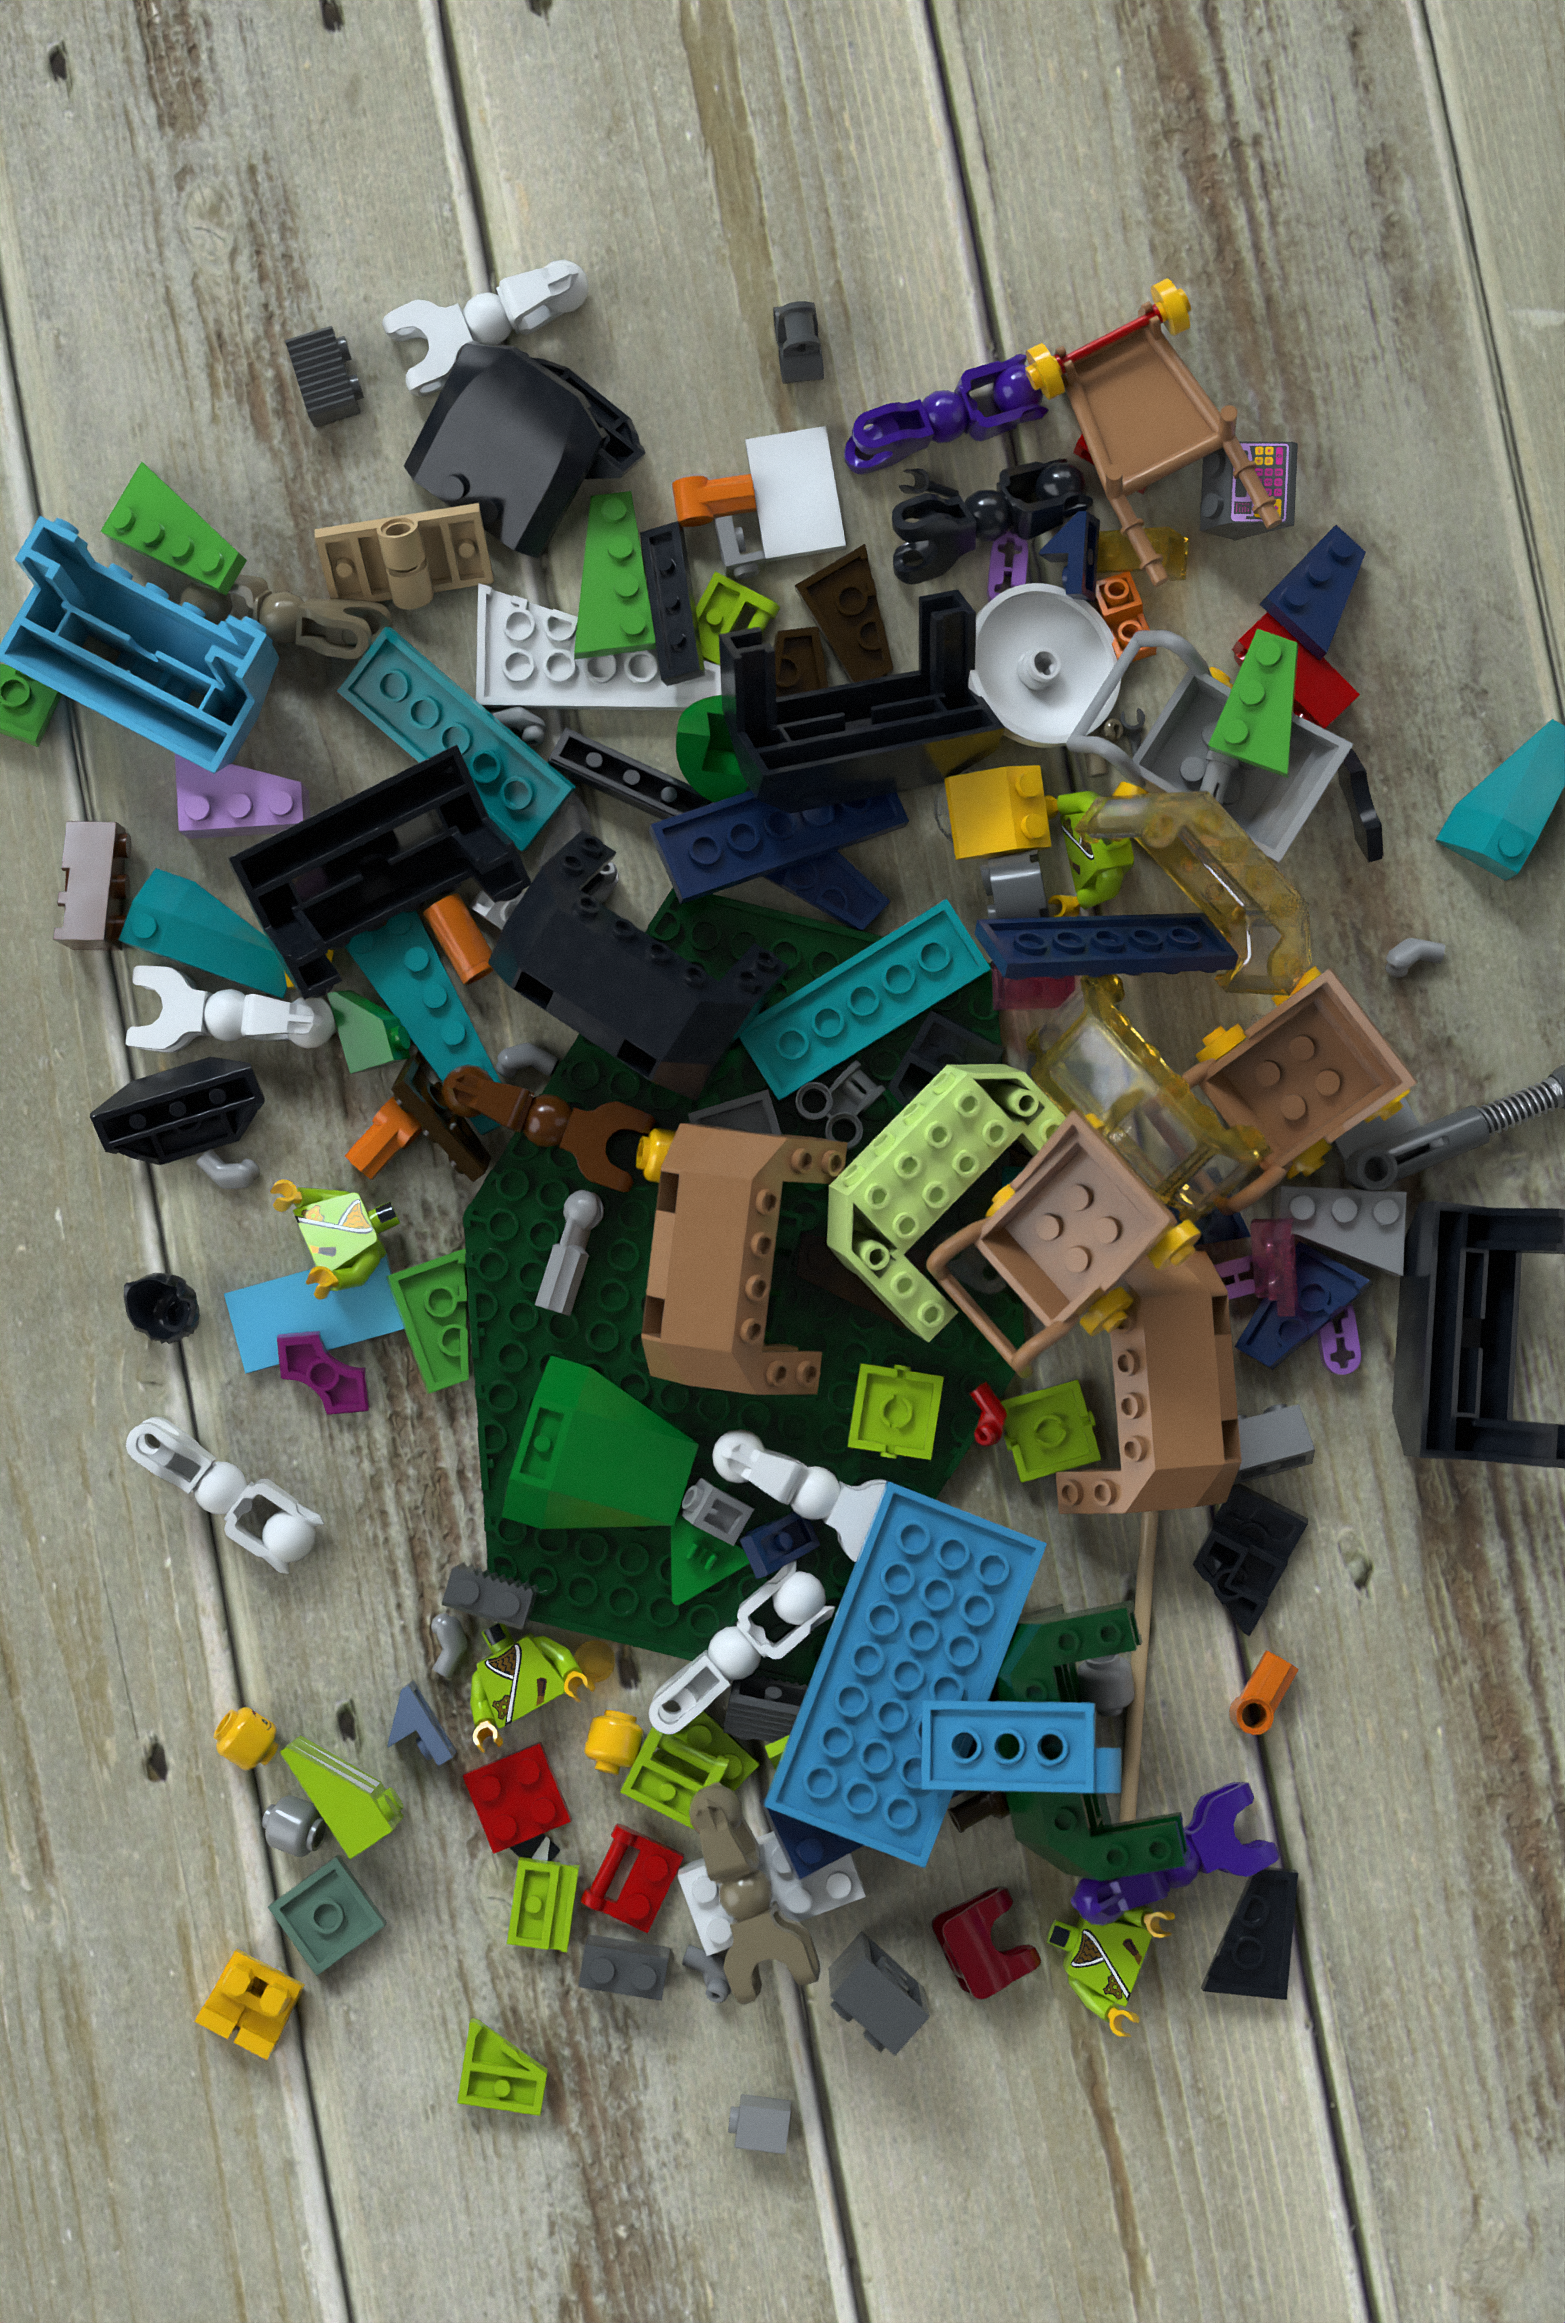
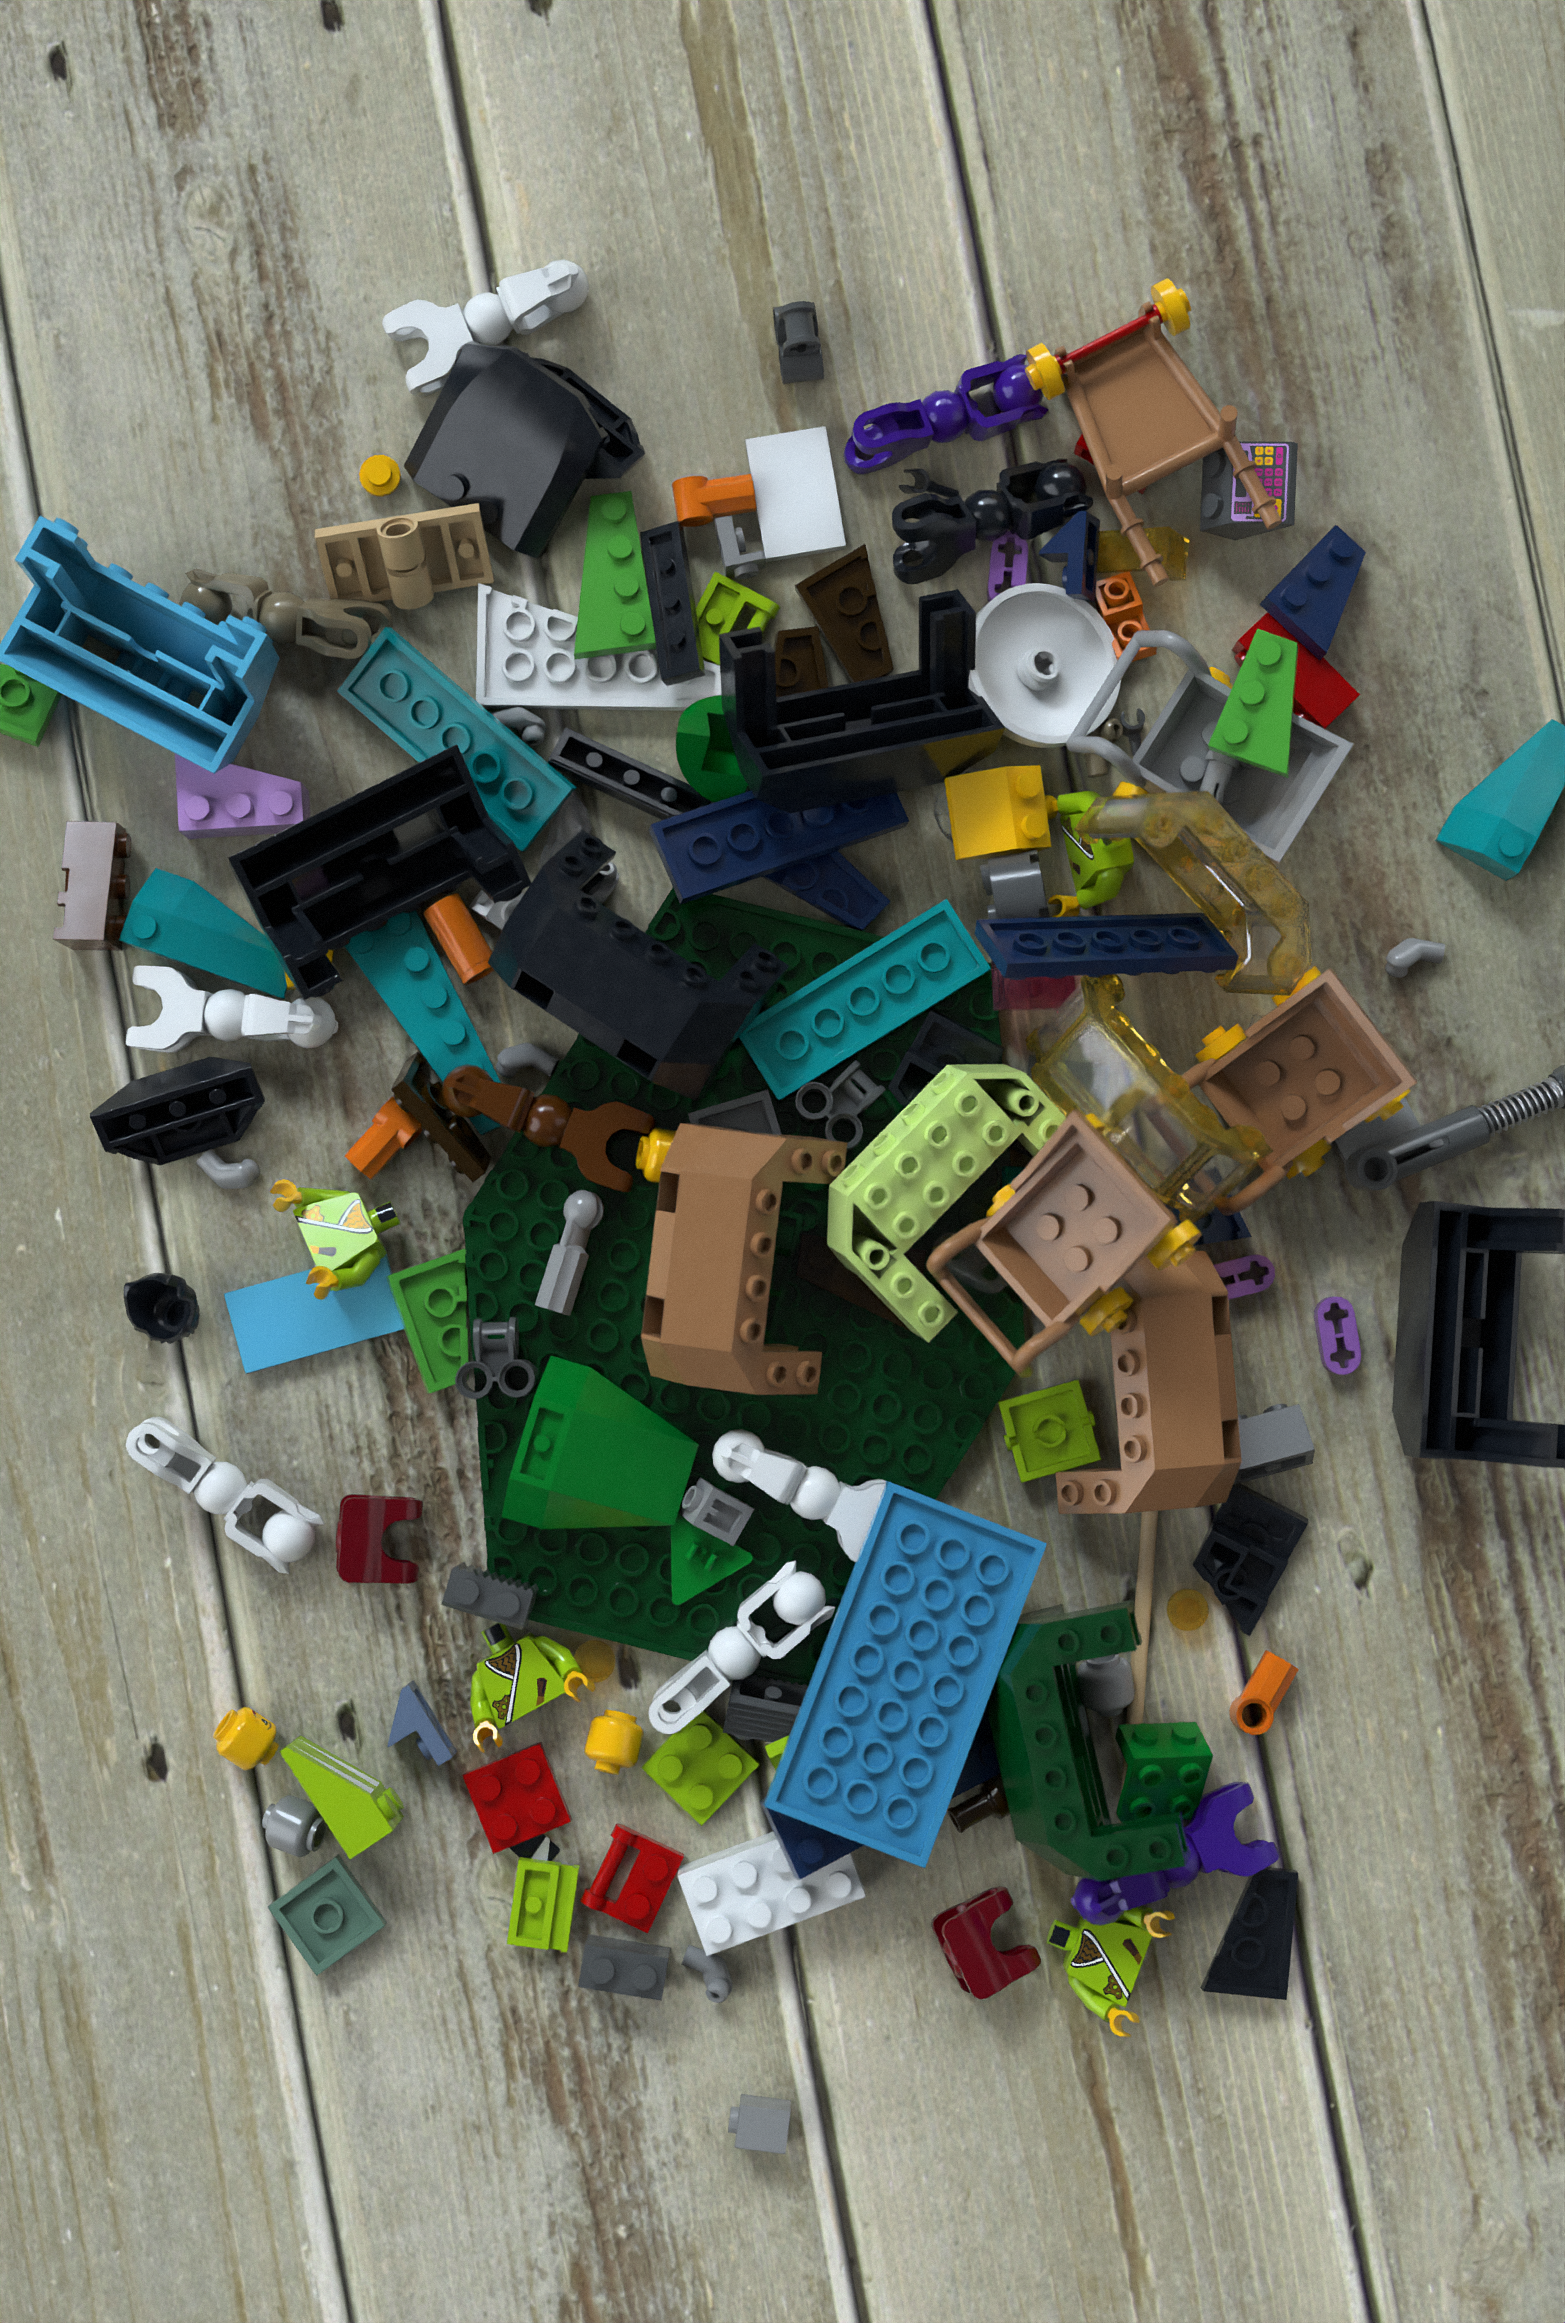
bright green wing [100,461,247,596] -> none
yellow hips [194,1948,305,2060] -> none
magenta tile [277,1331,370,1415] -> none
dark grey brick [285,326,364,427] -> none
green slope [327,990,411,1074] -> none
light grey arm [431,1613,467,1678] -> none
lime wing [457,2018,548,2116] -> none
lime plate [620,1725,730,1830] -> none
dark tan piece [689,1782,821,2005] -> none
dark blue slope [740,1511,820,1579] -> none
dark grey brick [828,1931,930,2056] -> none
lime plate [847,1363,944,1460] -> none
dark azure hinge [922,1701,1121,1793] -> none
red arm [969,1382,1007,1447] -> none
dark blue wing [1234,1241,1373,1370] -> none
clear pink bracket [1250,1218,1298,1317] -> none
light grey wedge [1271,1186,1407,1277] -> none
black tile [1338,749,1384,863] -> none
none -> dark red piece [335,1494,423,1584]
none -> yellow plate [359,455,401,497]
none -> dark grey piece [455,1317,540,1399]
none -> green bracket [1115,1722,1213,1822]
none -> clear yellow plate [1166,1588,1209,1631]

